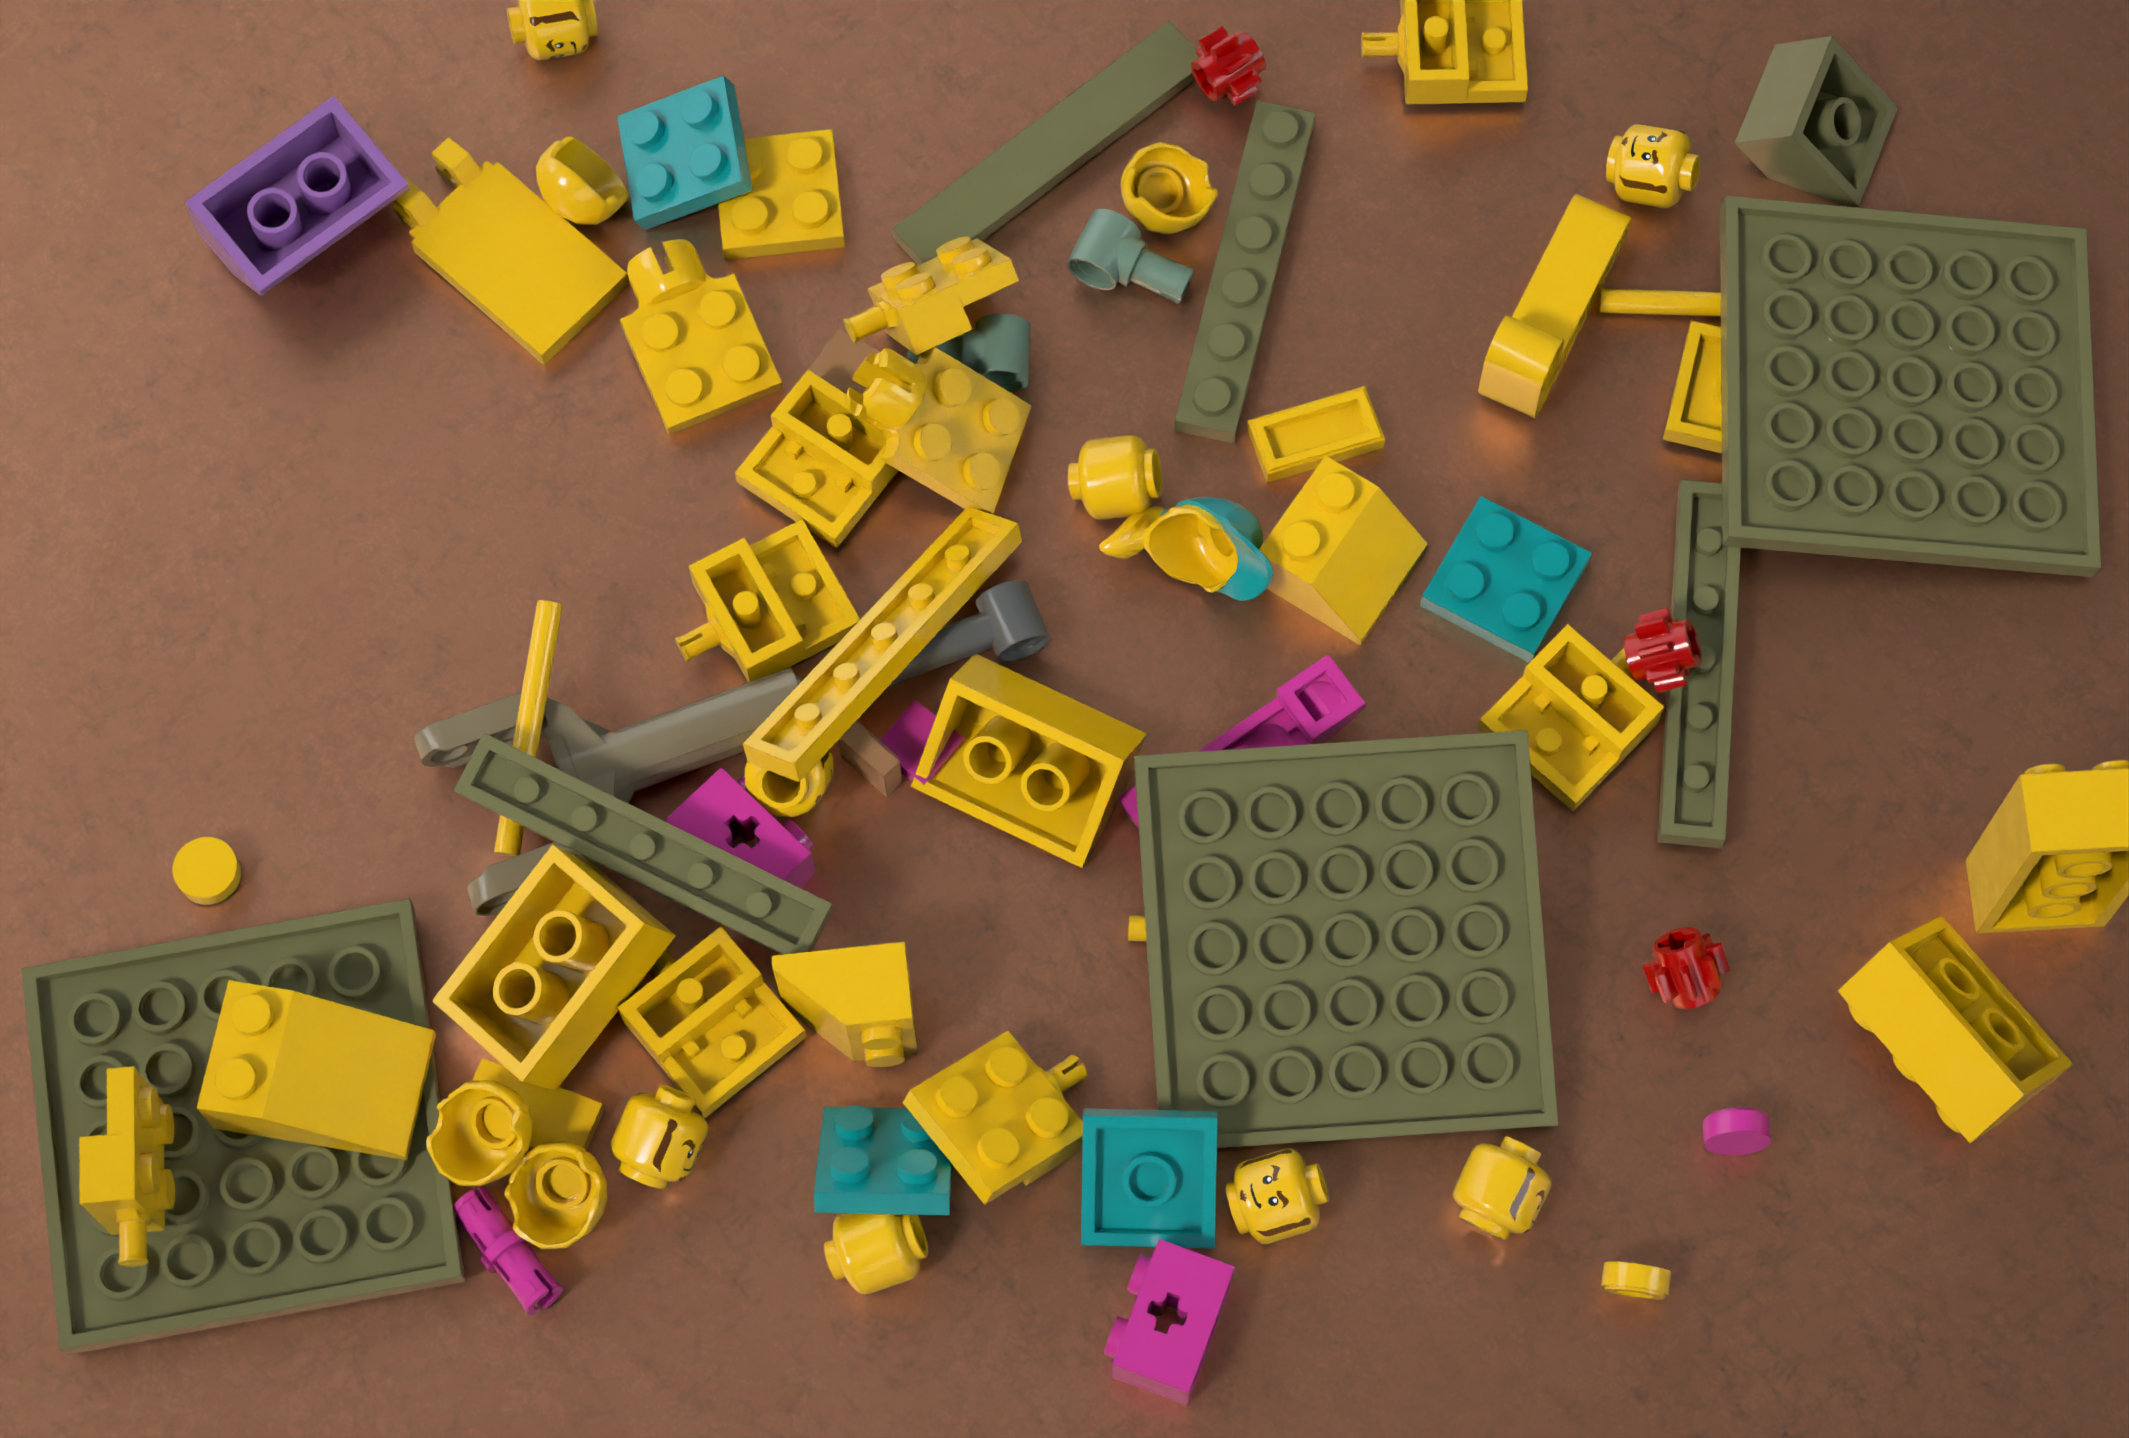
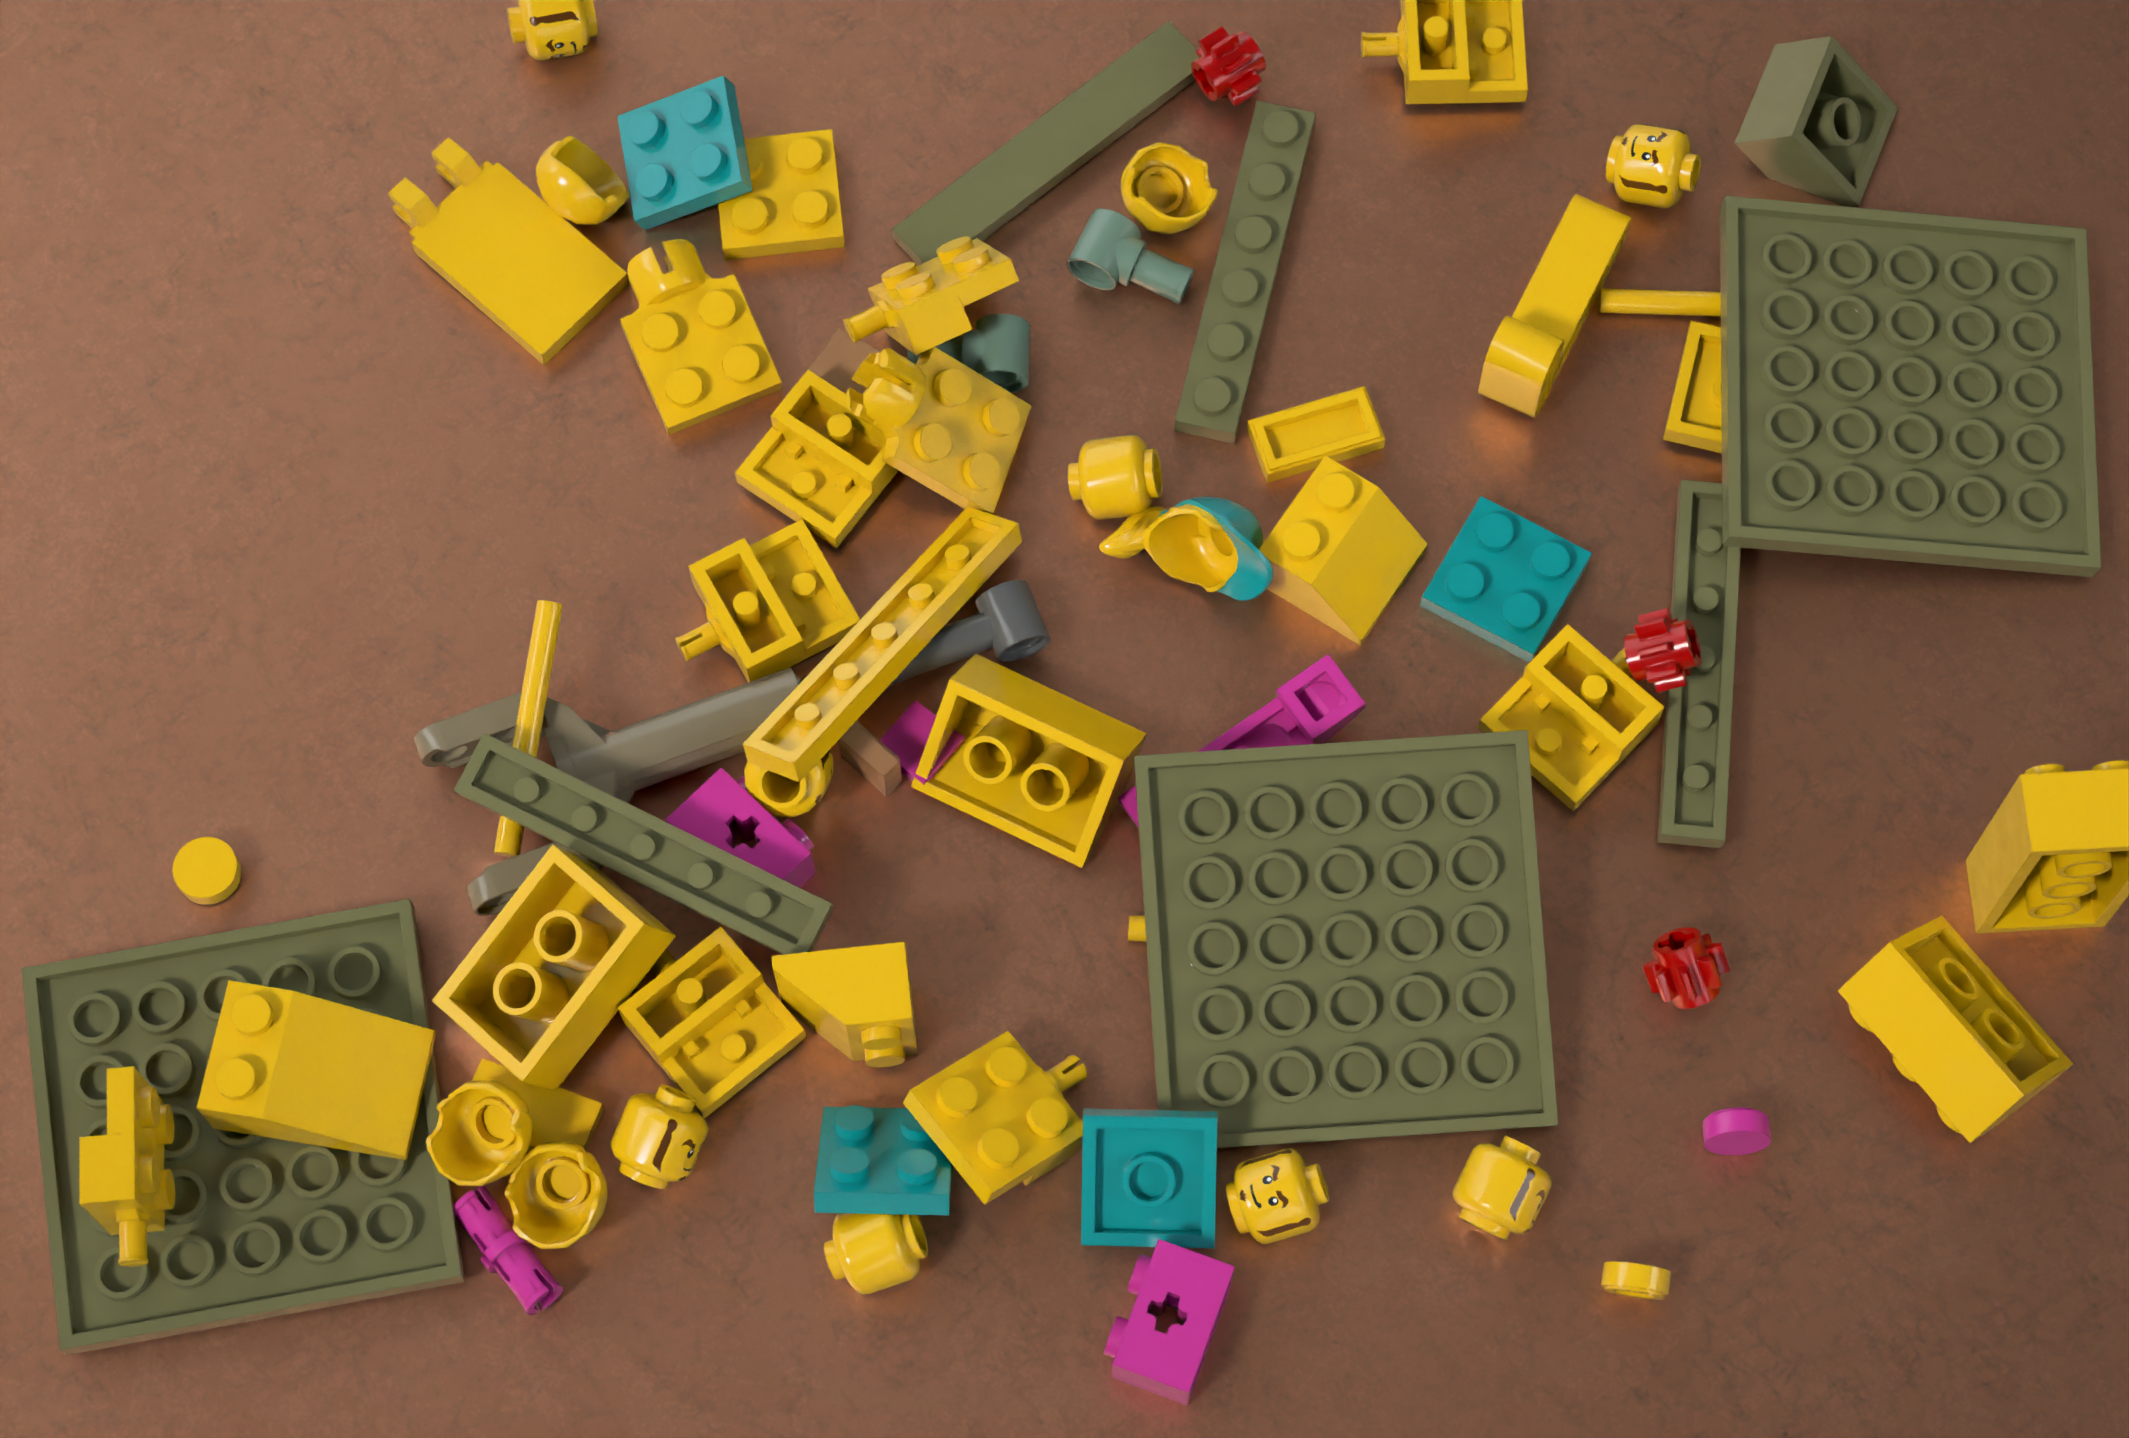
medium lavender slope [185,96,410,296] -> none

